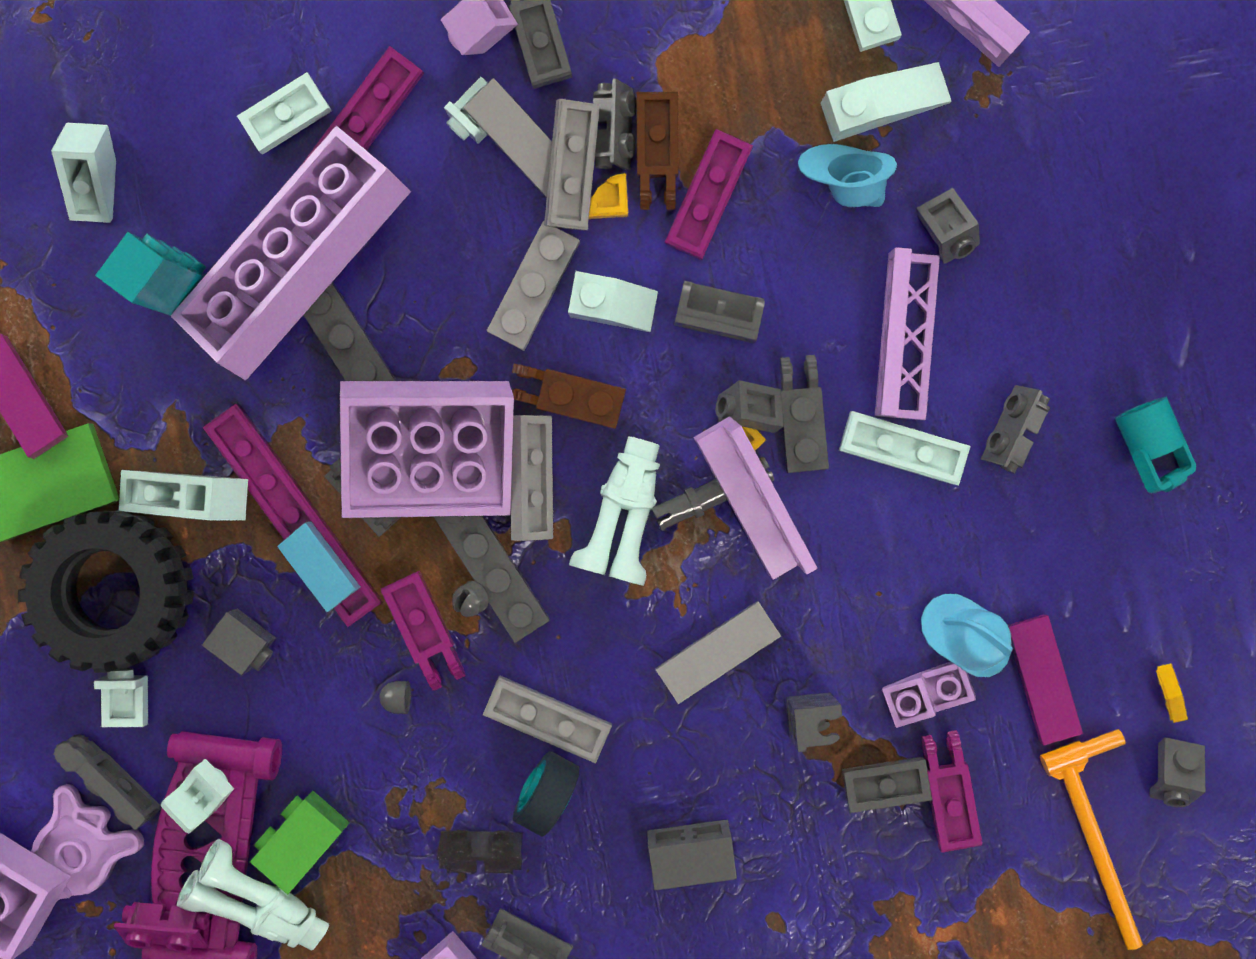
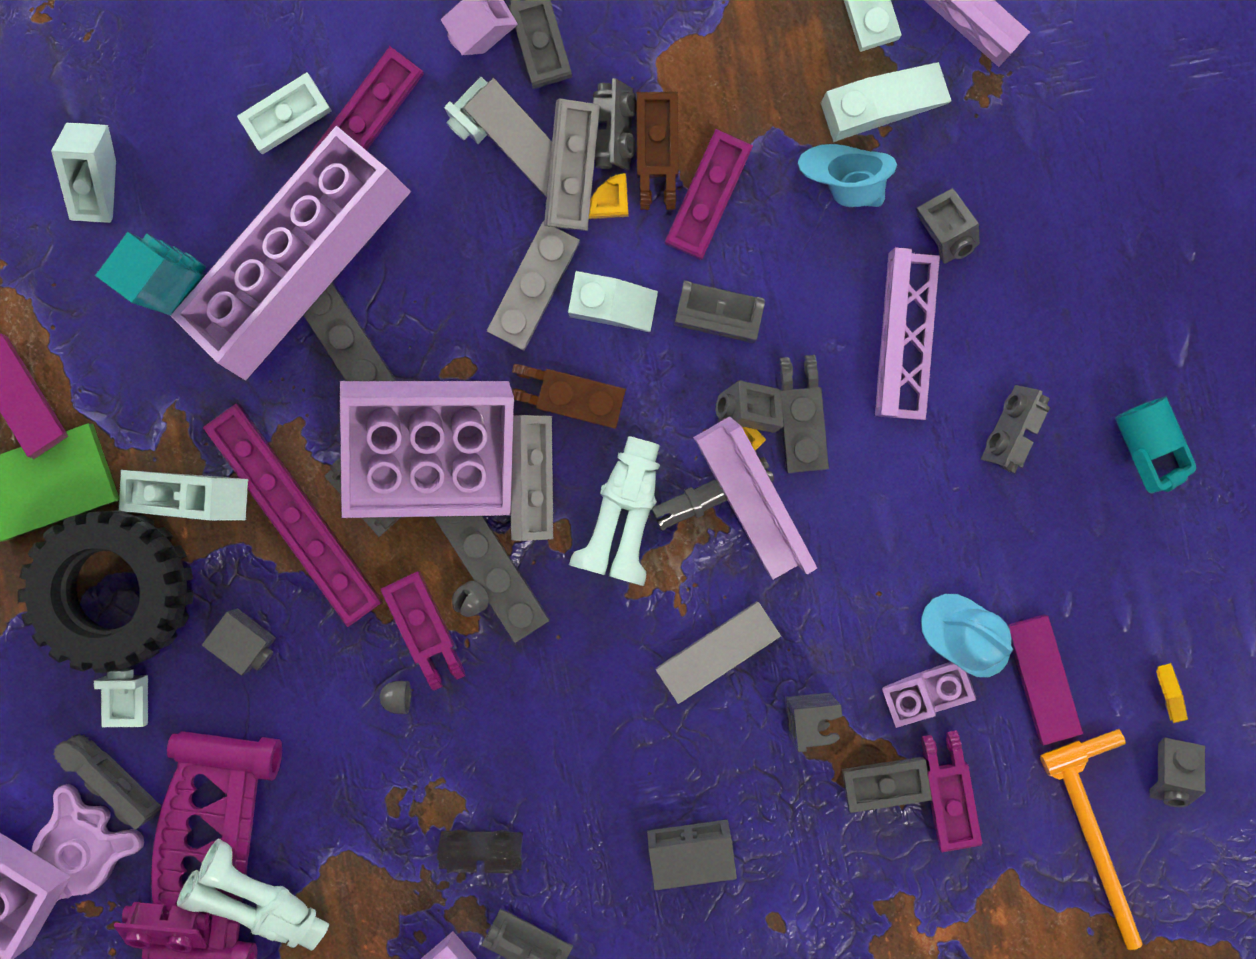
light aqua bracket [161,759,234,833] -> none
bright green brick [250,791,350,895] -> none
medium azure slope [277,521,361,612] -> none
light grey tile [483,676,612,763] -> none
black wheel [513,751,579,837] -> none
light aqua tile [838,411,970,486] -> none

